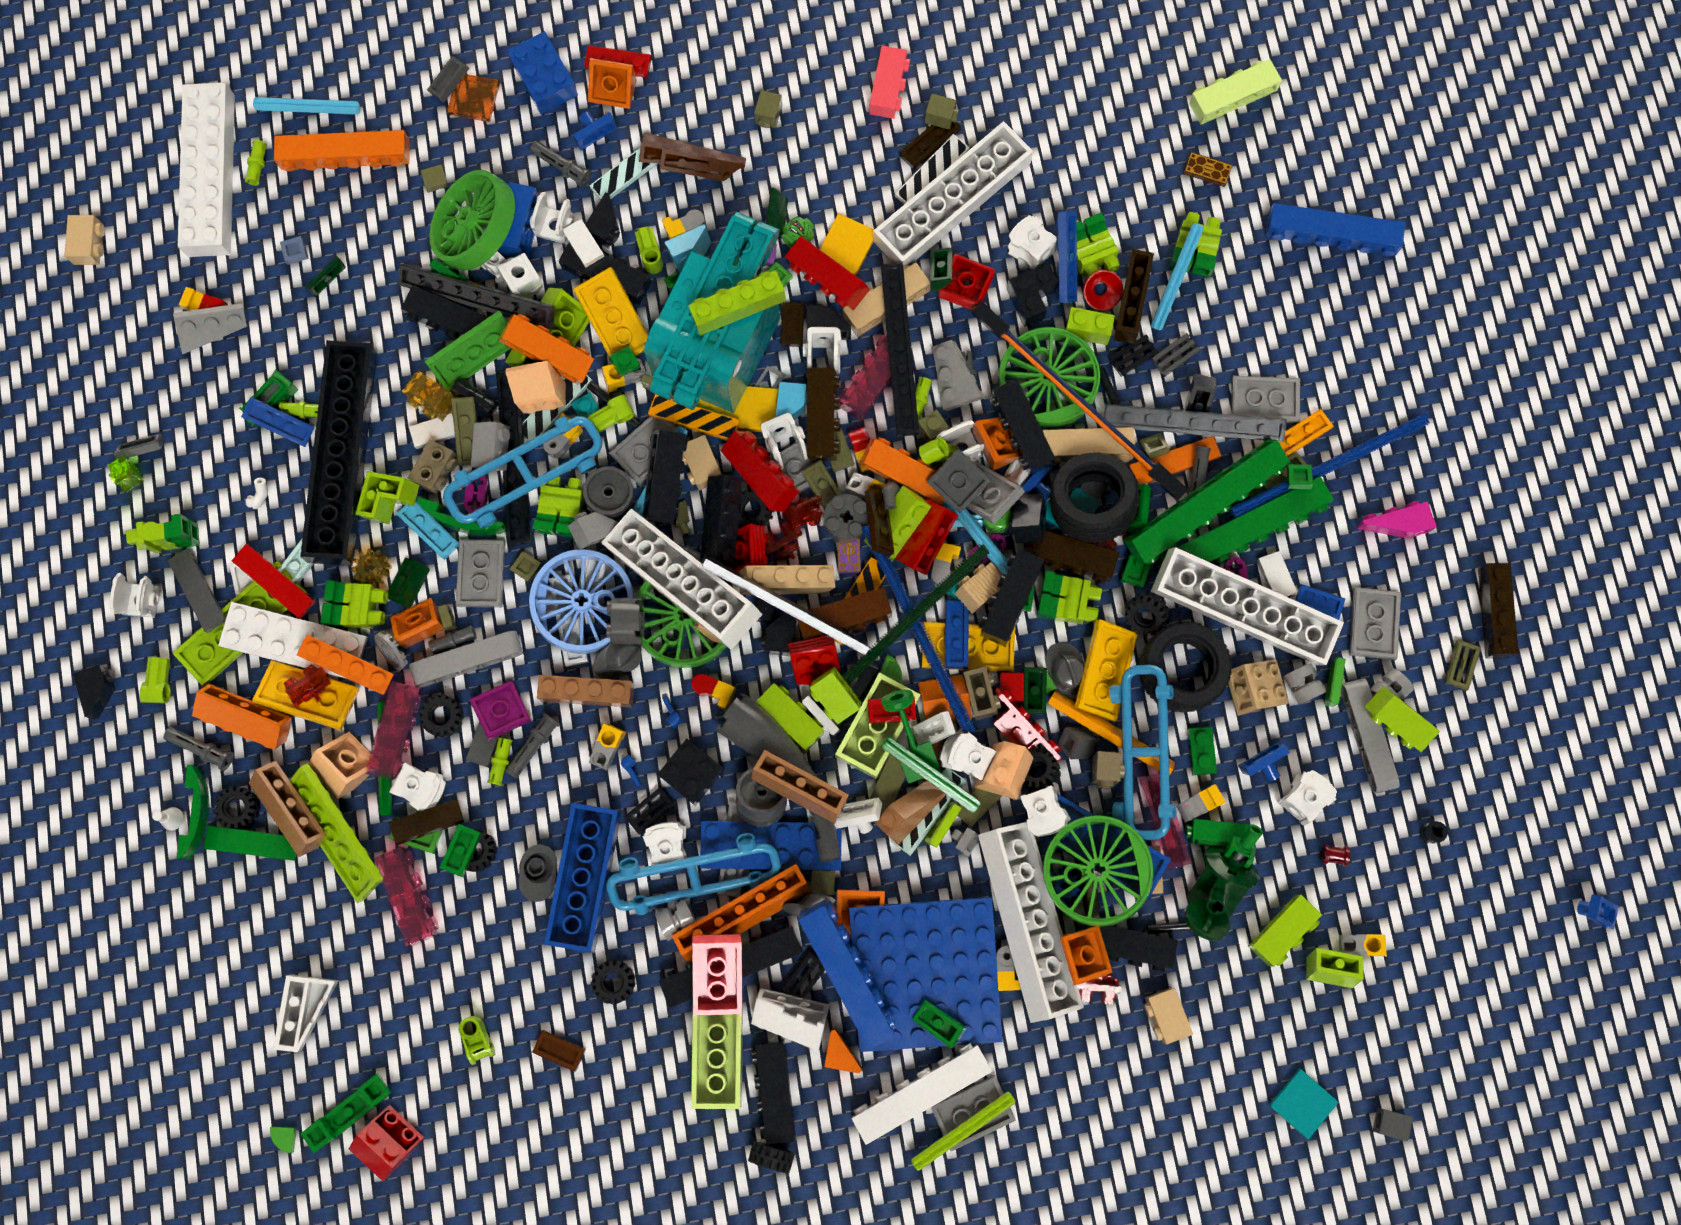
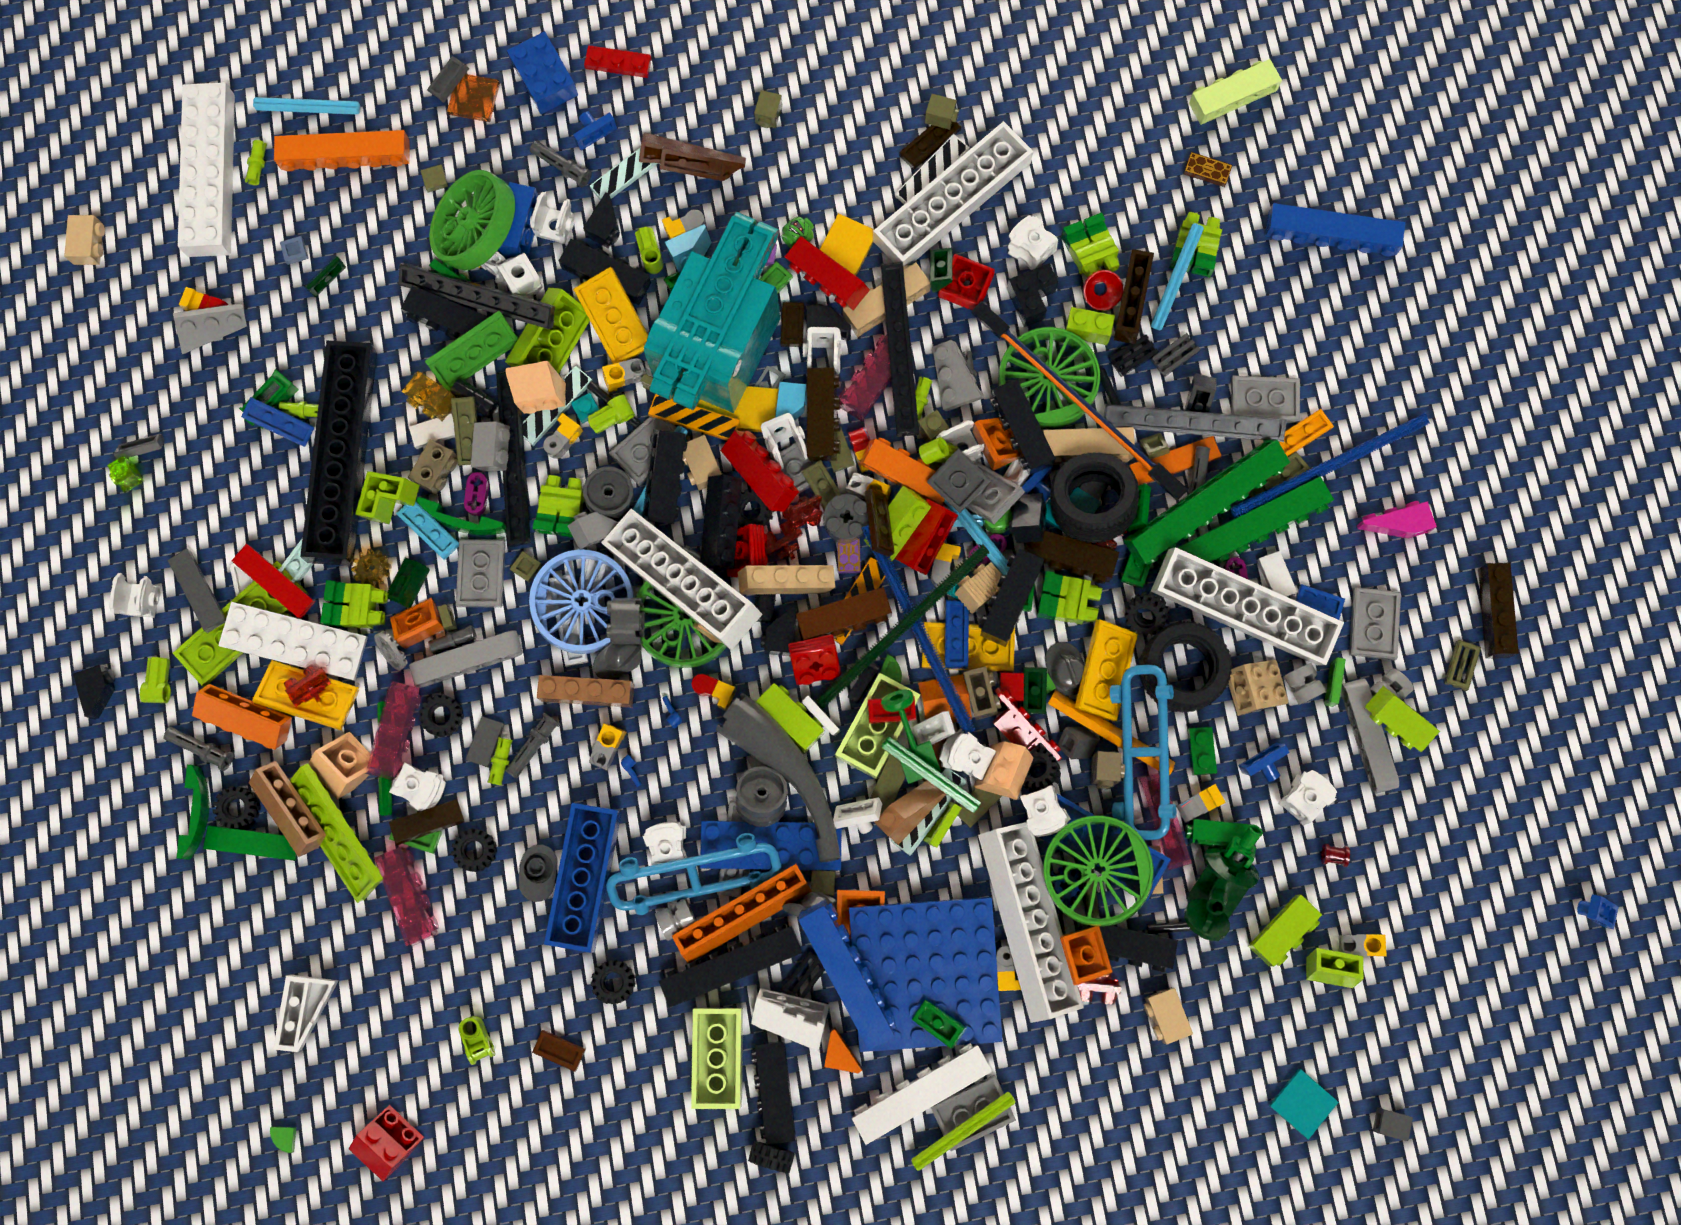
hips [126,514,200,554] -> none
white cone [152,807,184,831] -> none
white arm [246,478,268,509] -> none
orange brick [296,634,394,695] -> none
green slope [300,1073,392,1153] -> none
green plate [440,824,482,877] -> none
dark azure bar [443,416,602,529] -> none
magenta tile [469,680,531,741] -> none
orange brick [498,314,594,385] -> none
white tile [562,219,604,268] -> none
orange slope [588,58,637,109] -> none
green plate [609,346,640,378] -> none
black tile [624,787,675,835] -> none
black brick [657,738,725,806] -> none
olive bar [674,500,691,536] -> none
lime brick [688,270,786,336] -> none
brick [692,934,742,1015] -> none
tile [701,554,870,654] -> none
medium nougat brick [751,750,849,824] -> none
dark green slope [766,188,788,239] -> none
lime brick [810,666,862,725] -> none
coral brick [869,46,910,119] -> none
dark grey arm [882,481,899,510] -> none
light grey tile [951,827,979,858] -> none
blue plate [1056,212,1077,303] -> none
green plate [1287,464,1313,489] -> none
black bush [1420,821,1448,844] -> none

